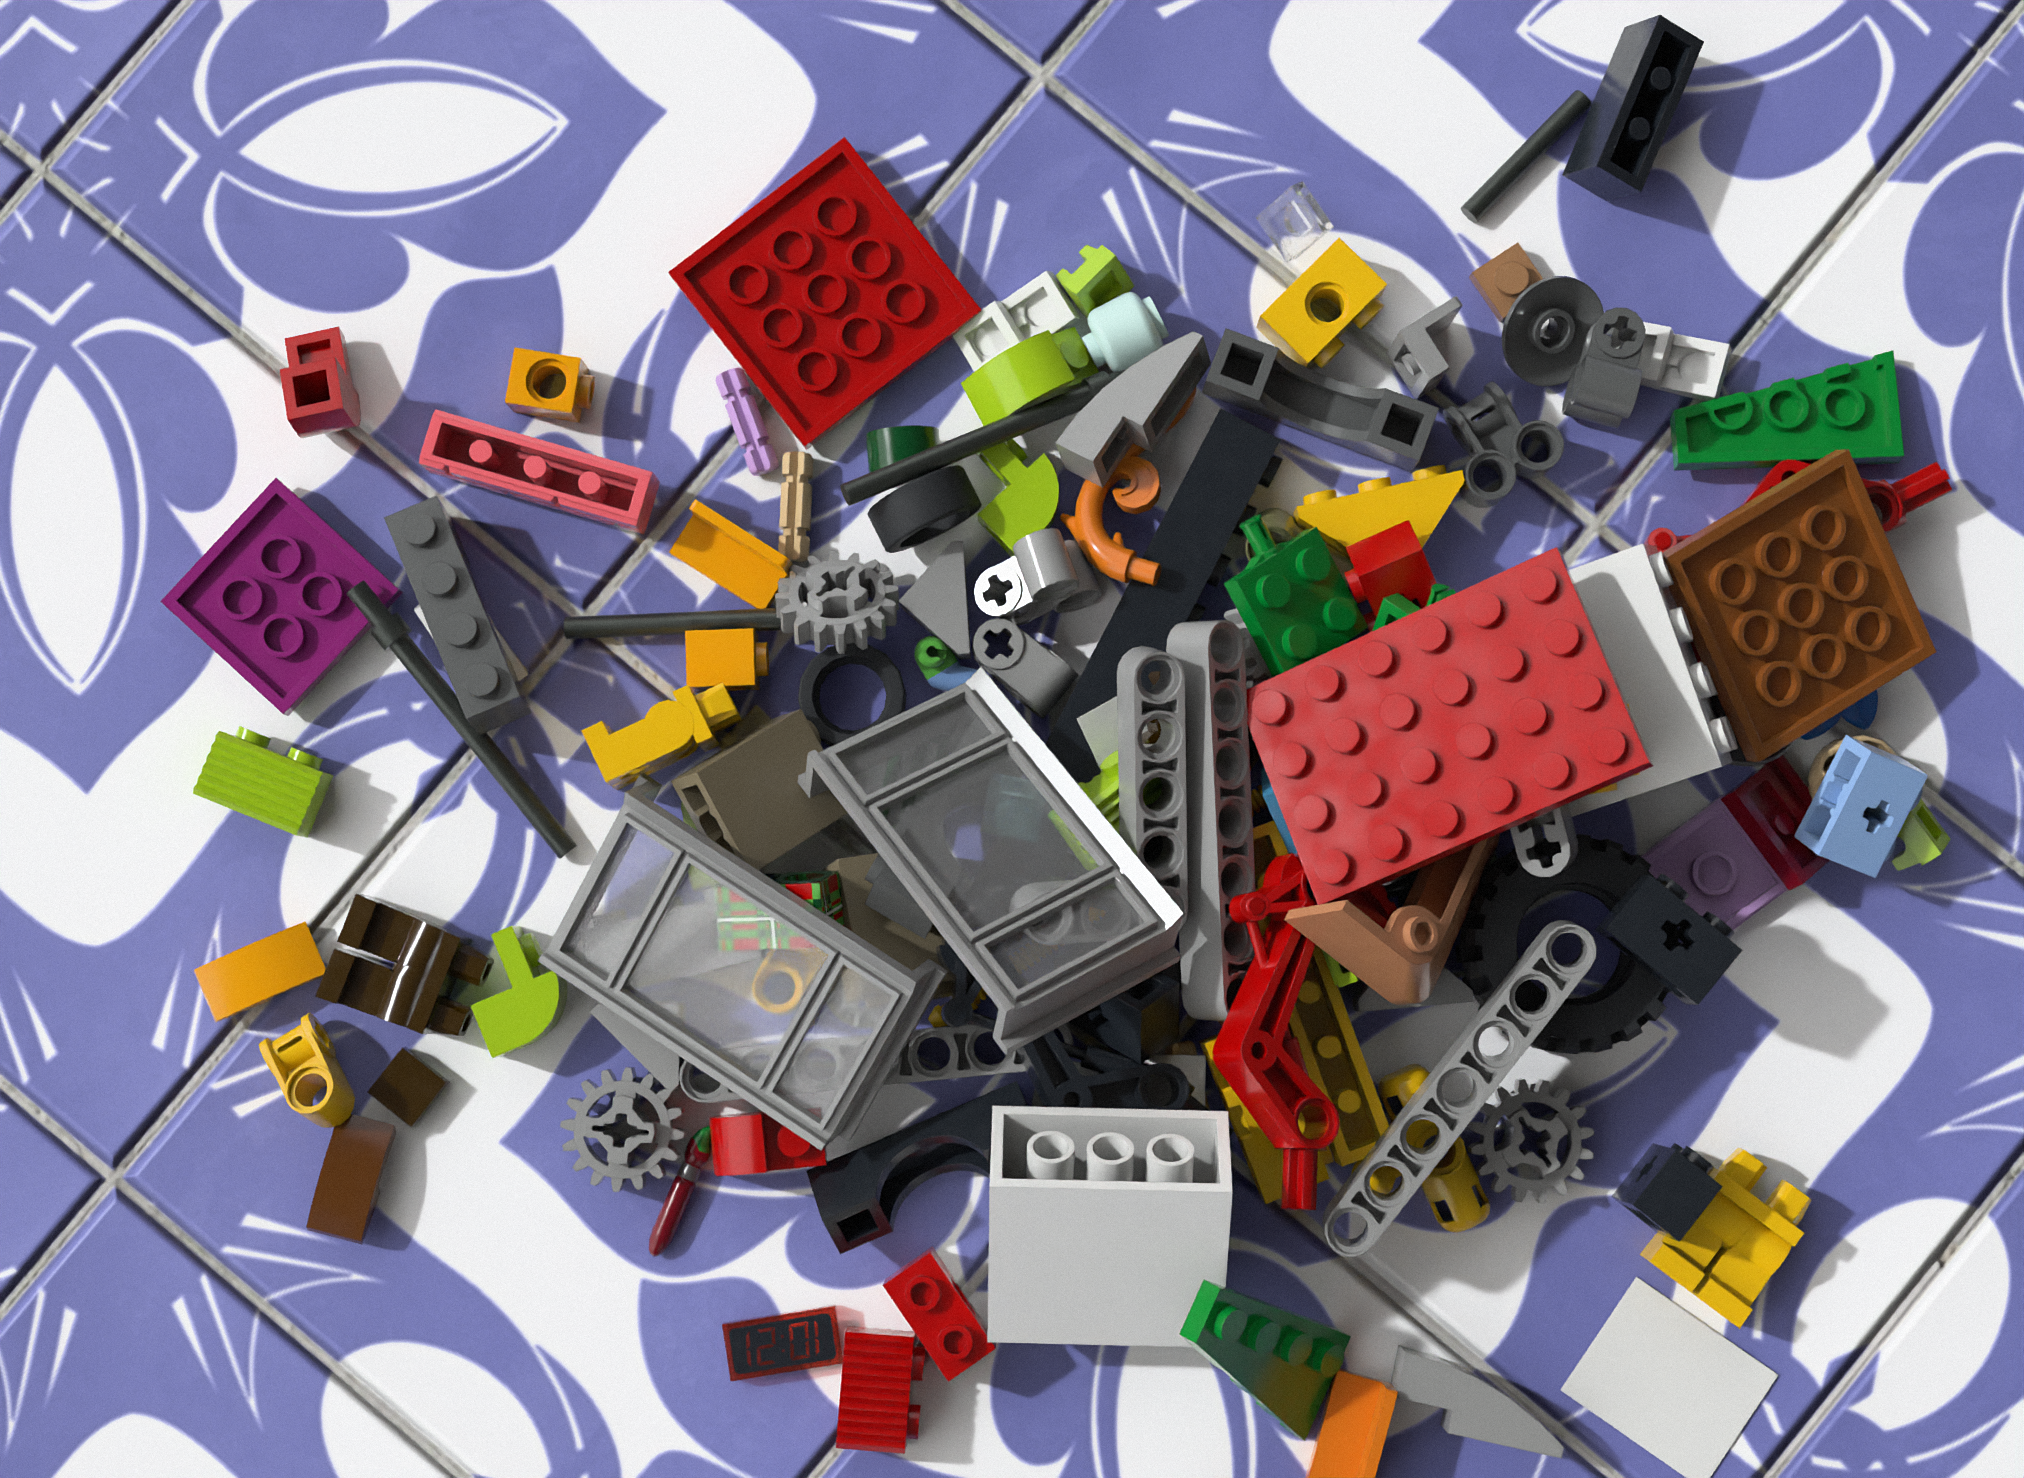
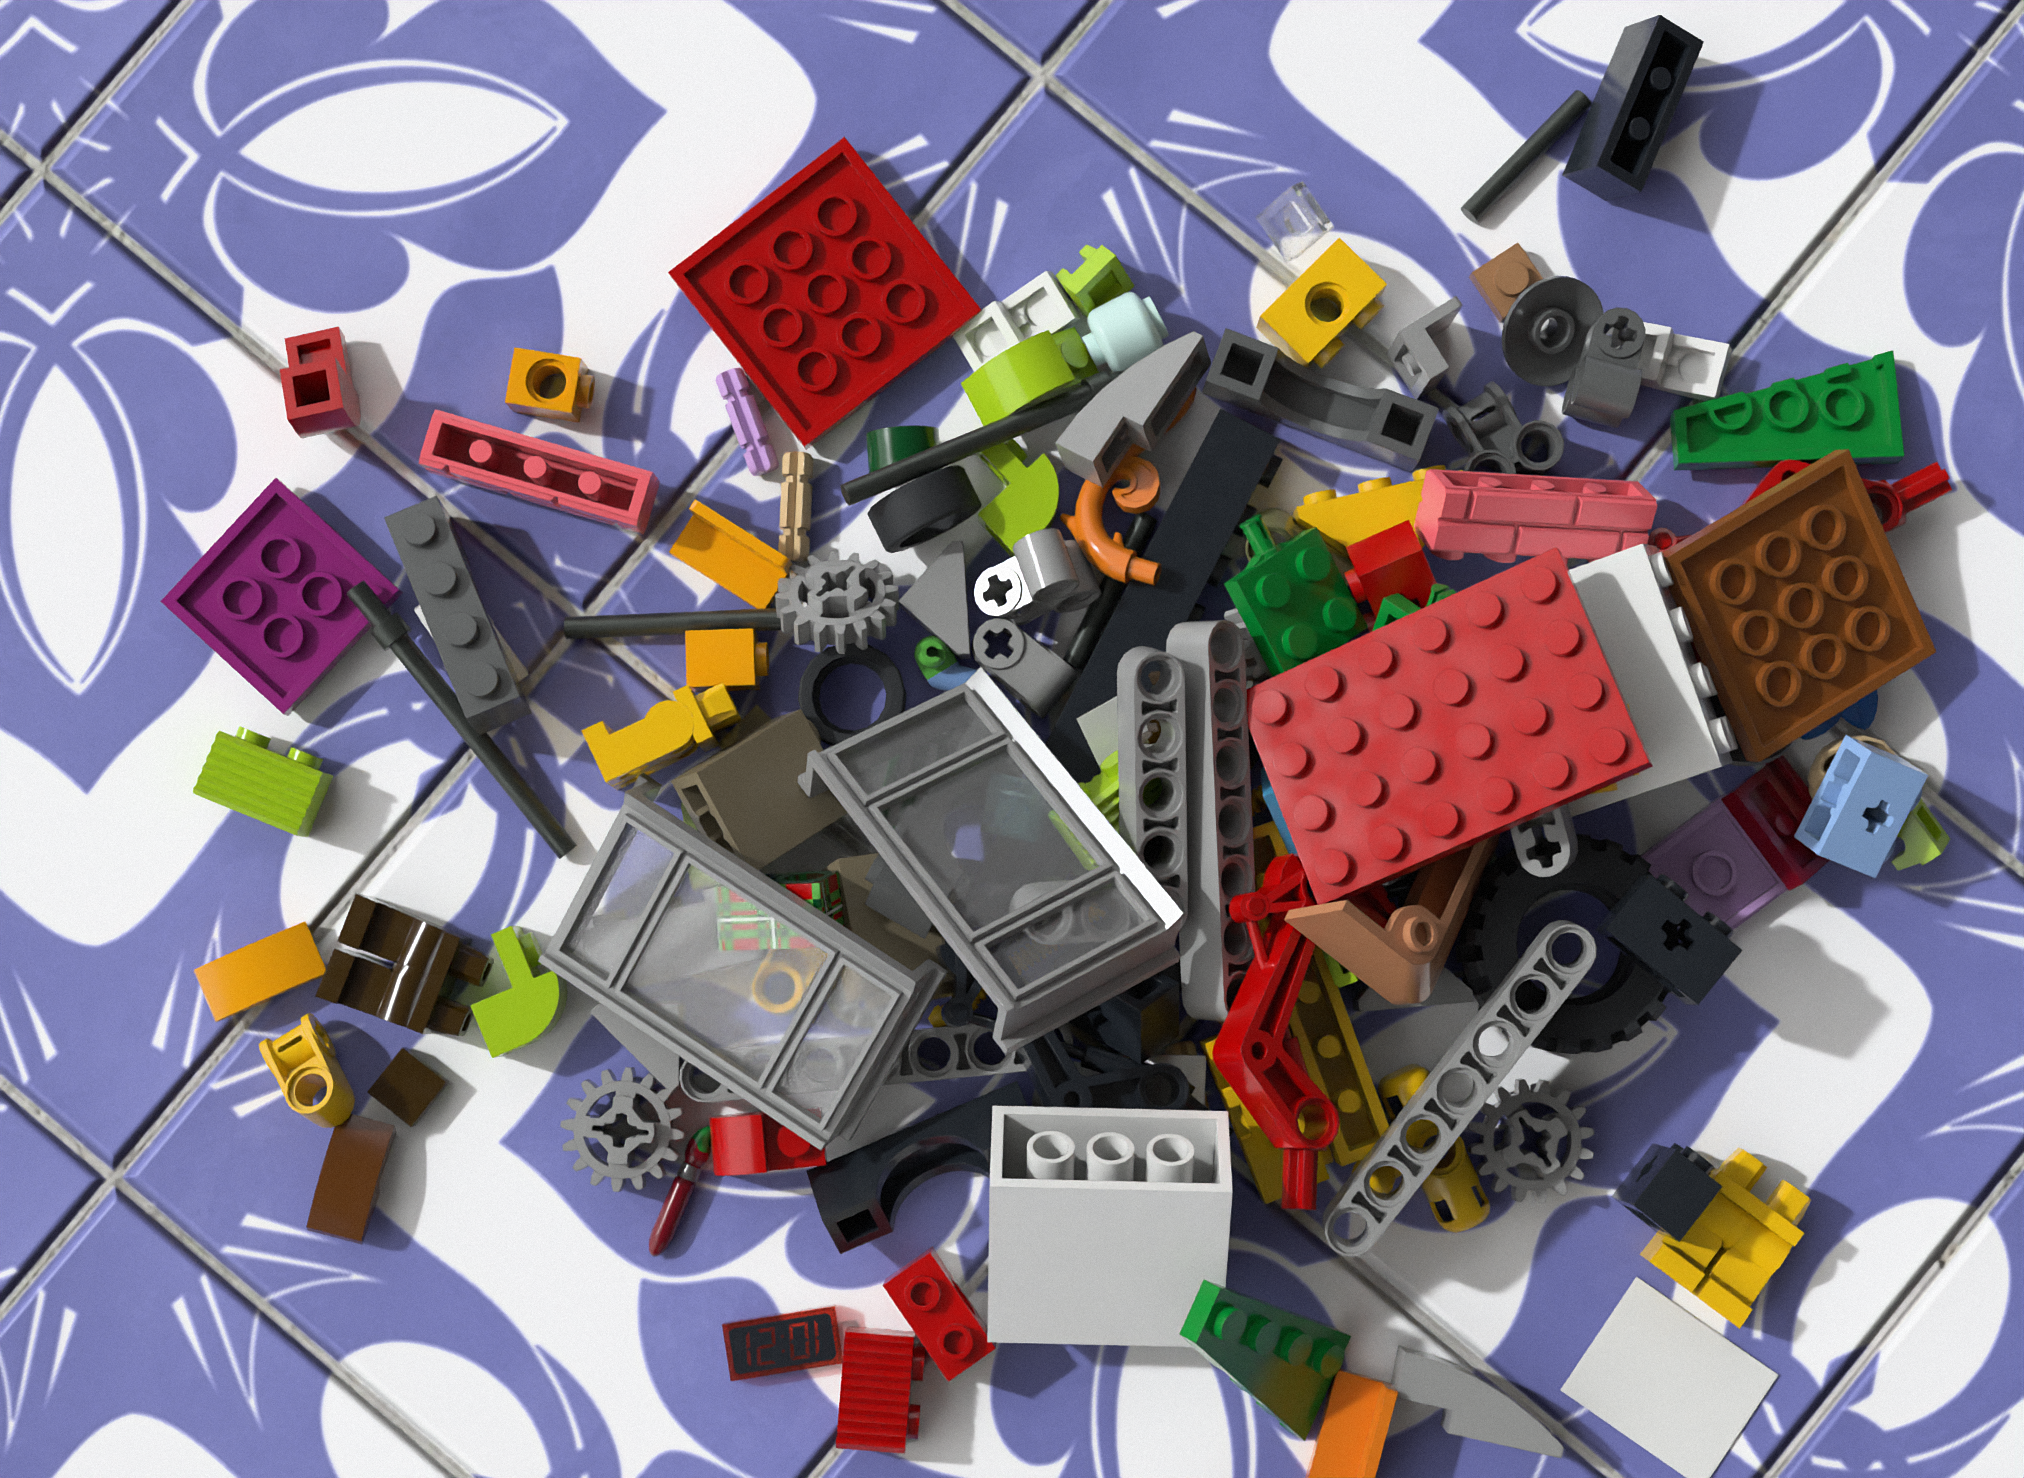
none -> pearl dark grey bar [1063,512,1157,670]
none -> coral brick [1414,469,1658,564]

